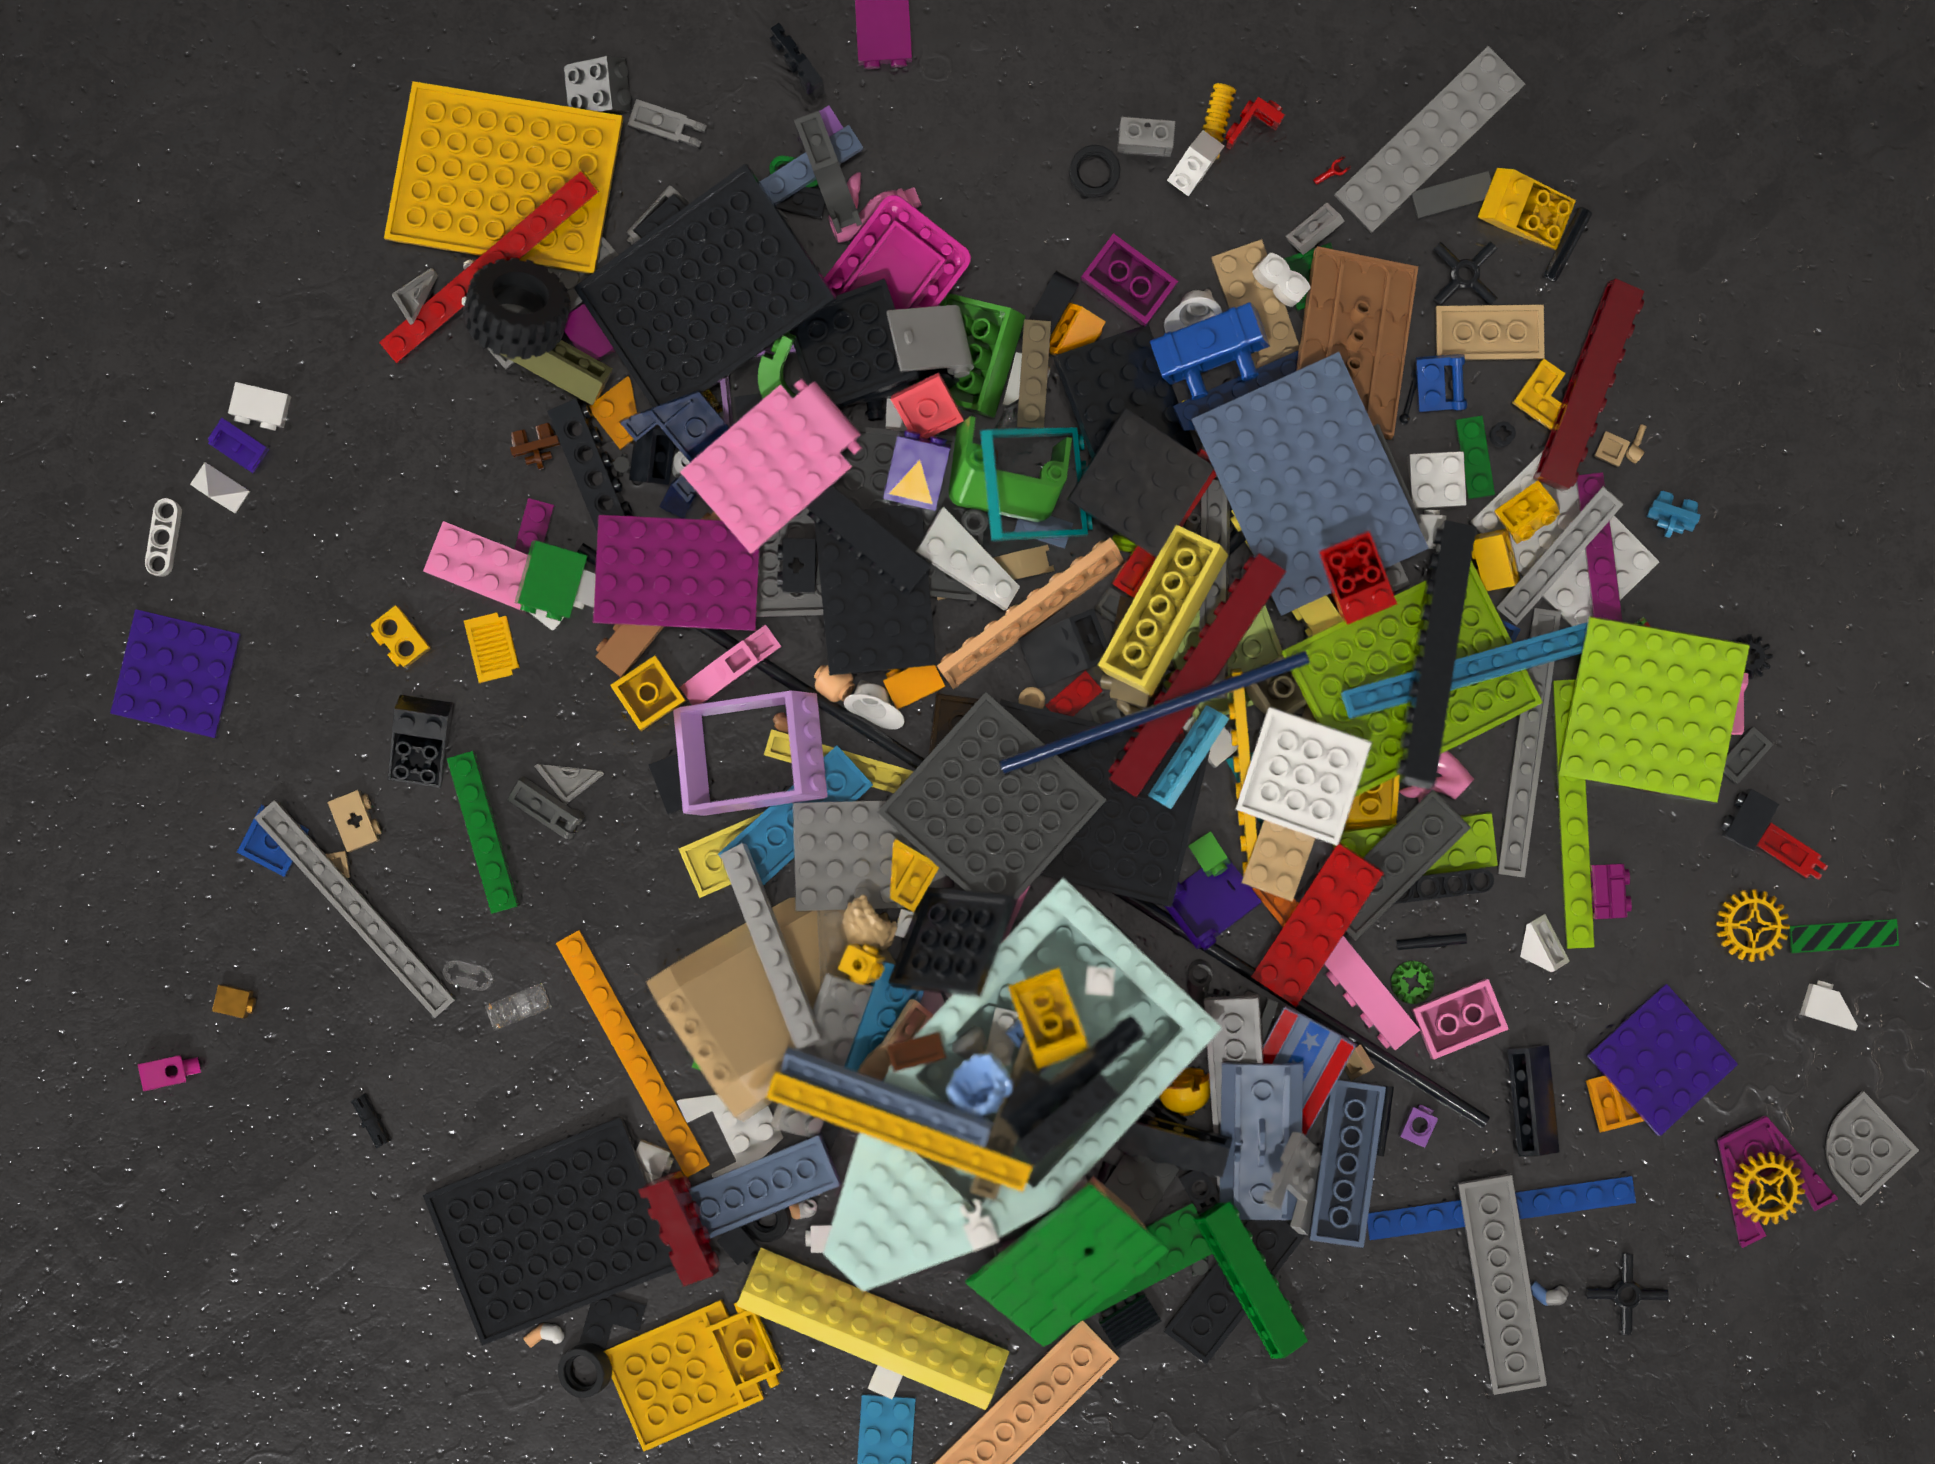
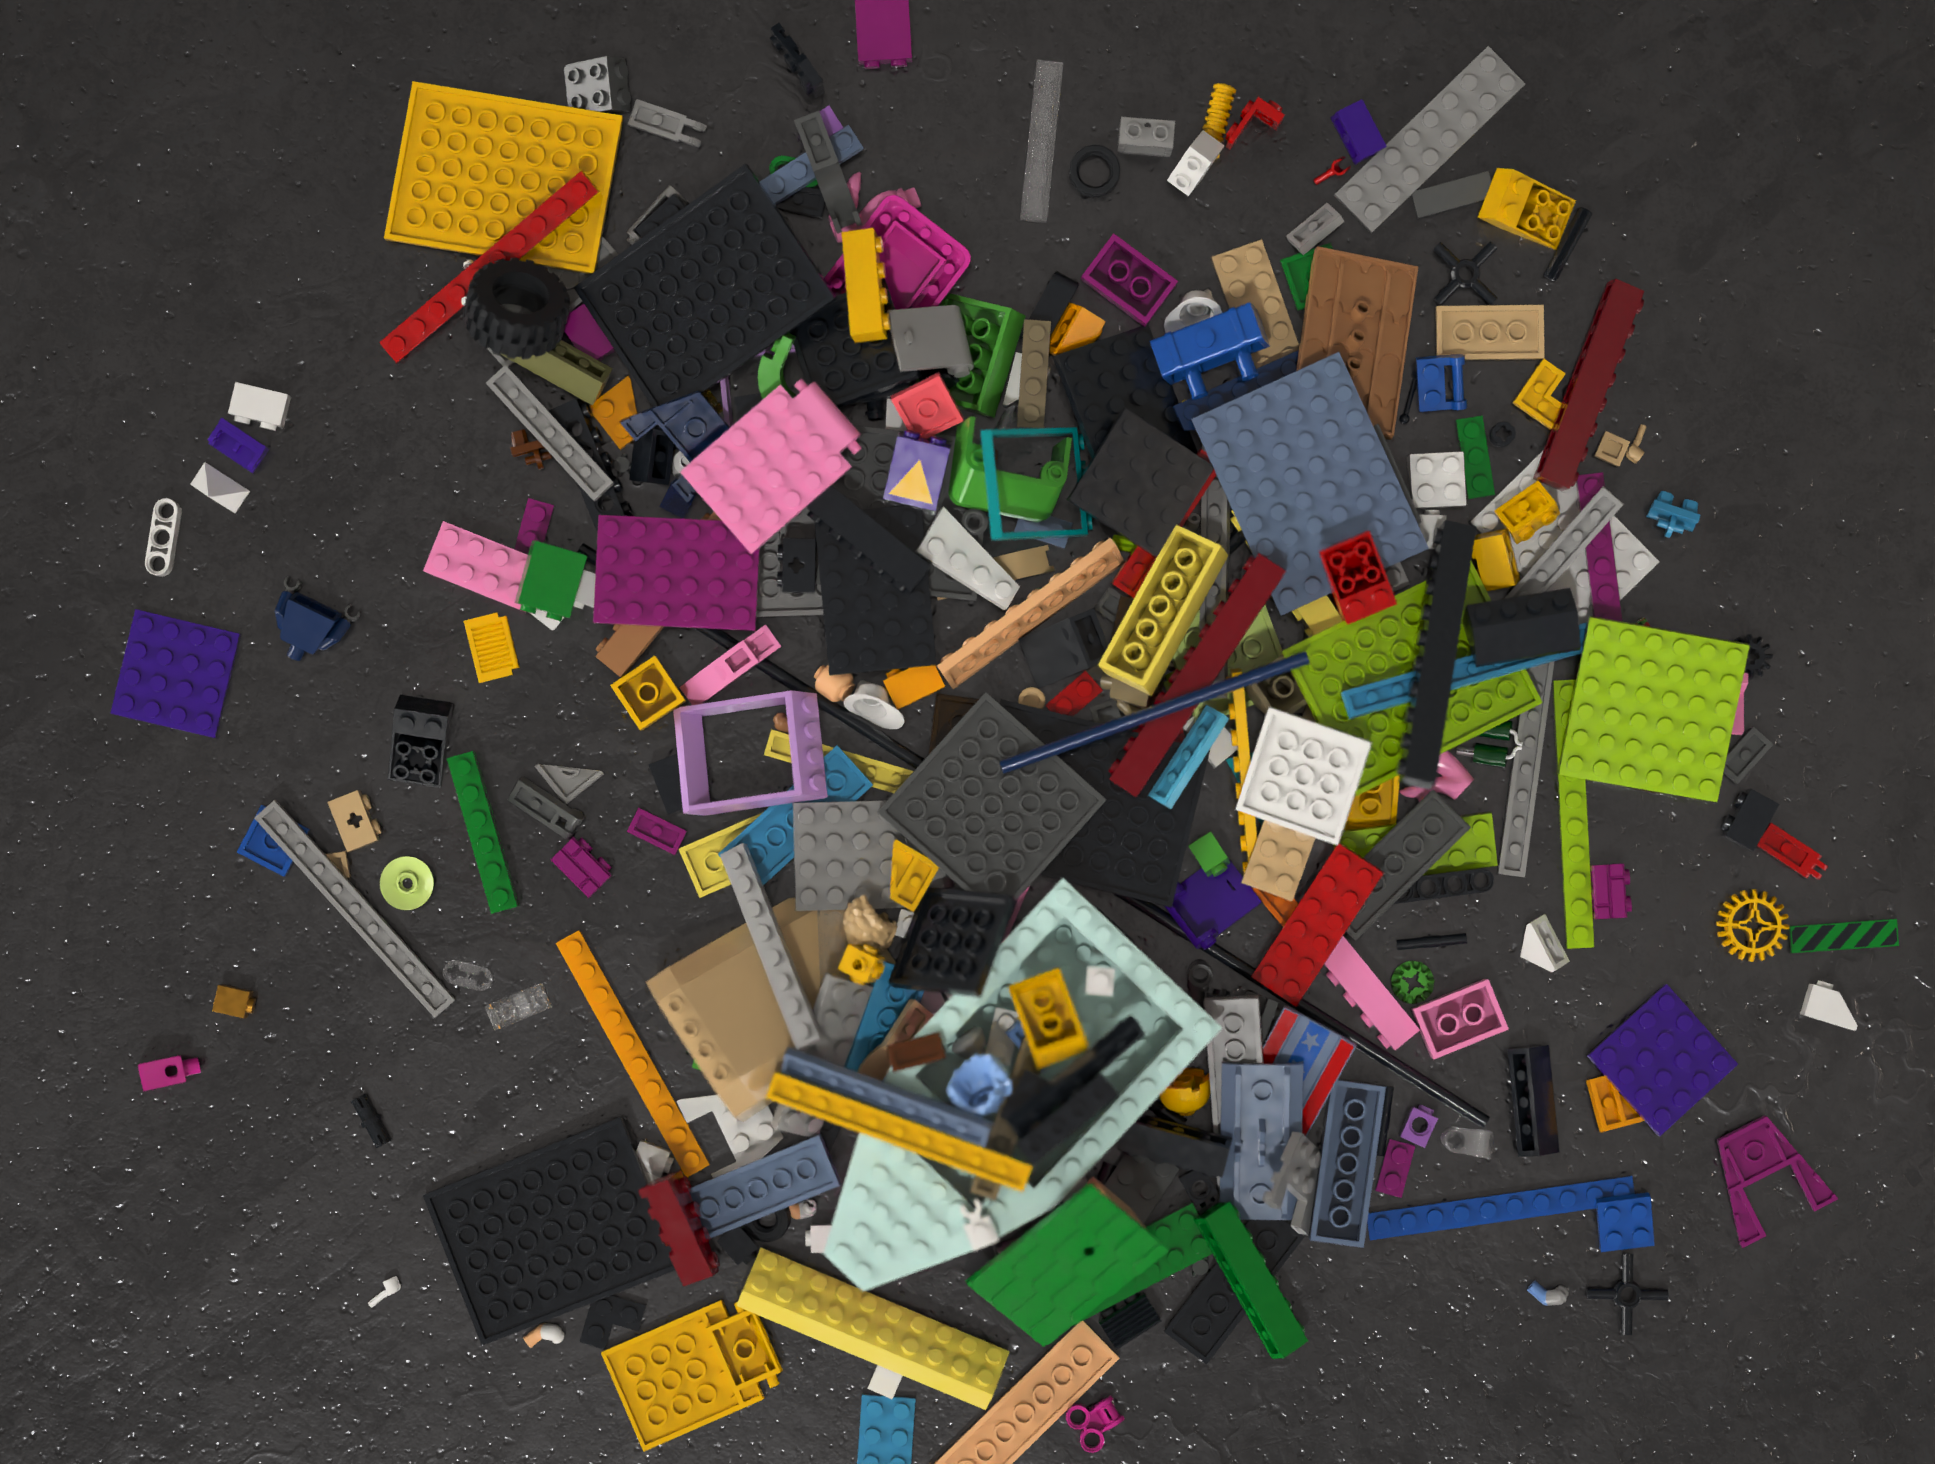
yellow brick [371,605,431,668] -> none
light grey tile [392,267,438,325] -> none
black tyre [558,1344,612,1398] -> none
white brick [1252,253,1310,307] -> none
tan plate [1344,1045,1375,1081] -> none
light grey plate [1458,1174,1547,1395] -> none
yellow gear [1731,1152,1805,1225] -> none
light grey plate [1826,1091,1919,1206] -> none
none -> dark blue torso [275,576,360,661]
none -> white hand [368,1276,401,1308]
none -> yellowish green dish [380,856,434,910]
none -> light grey plate [486,365,615,502]
none -> magenta brick [551,837,612,898]
none -> magenta plate [627,808,687,855]
none -> yellow brick [841,228,890,343]
none -> clear plate [1020,60,1063,223]
none -> dark pink piece [1066,1396,1125,1453]
none -> dark purple hinge [1331,99,1387,165]
none -> magenta plate [1375,1139,1415,1198]
none -> clear piece [1441,1127,1495,1159]
none -> dark green piece [1456,720,1523,767]
none -> black slope [1462,588,1581,667]
none -> blue plate [1595,1192,1655,1252]

